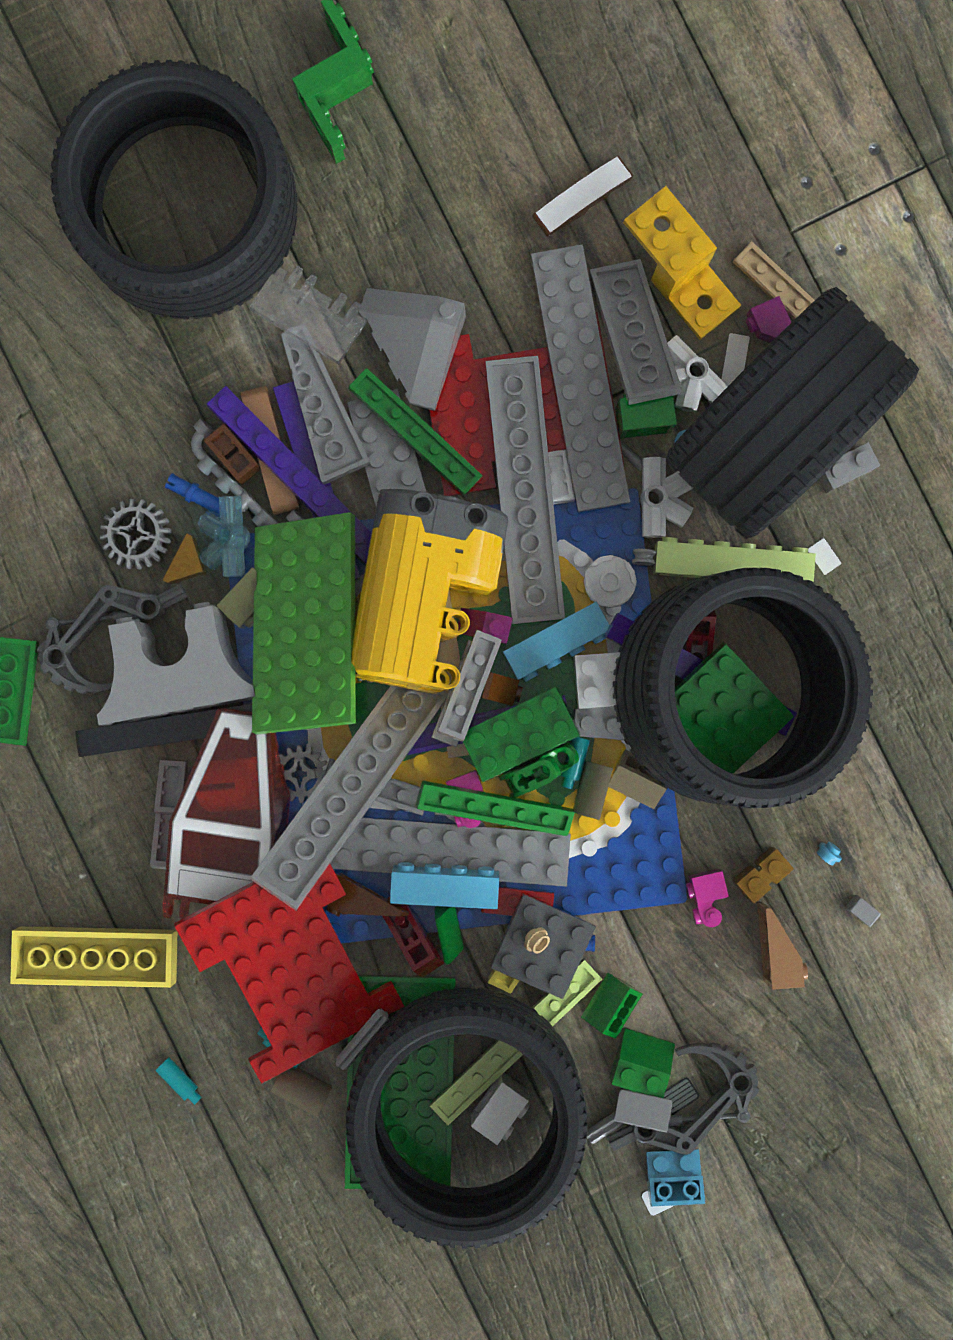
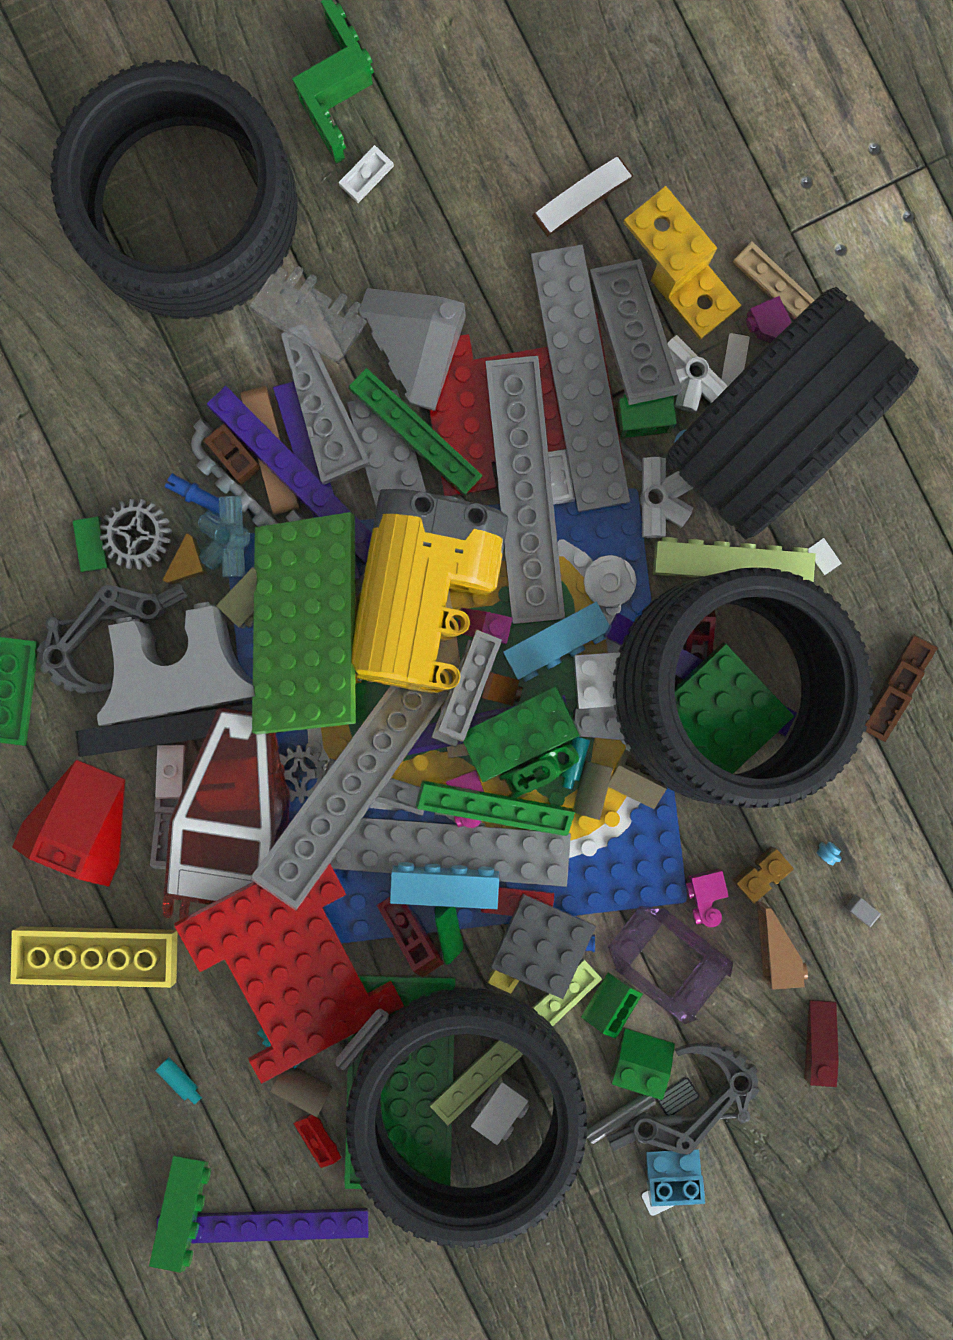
reddish brown slope [326,873,409,916] -> none
tan plate [524,927,550,954] -> none
light grey slope [614,1089,672,1133] -> none
light grey bush [632,549,656,566] -> none
light grey brick [819,442,880,493] -> none
none -> red wedge [12,760,126,887]
none -> green tile [73,516,108,573]
none -> green brick [149,1156,211,1273]
none -> white plate [155,745,185,799]
none -> dark purple plate [156,1208,369,1243]
none -> red plate [293,1114,342,1168]
none -> white plate [339,145,394,203]
none -> clear purple wedge [608,906,733,1024]
none -> dark red slope [804,1000,839,1087]
none -> reddish brown slope [865,634,938,742]

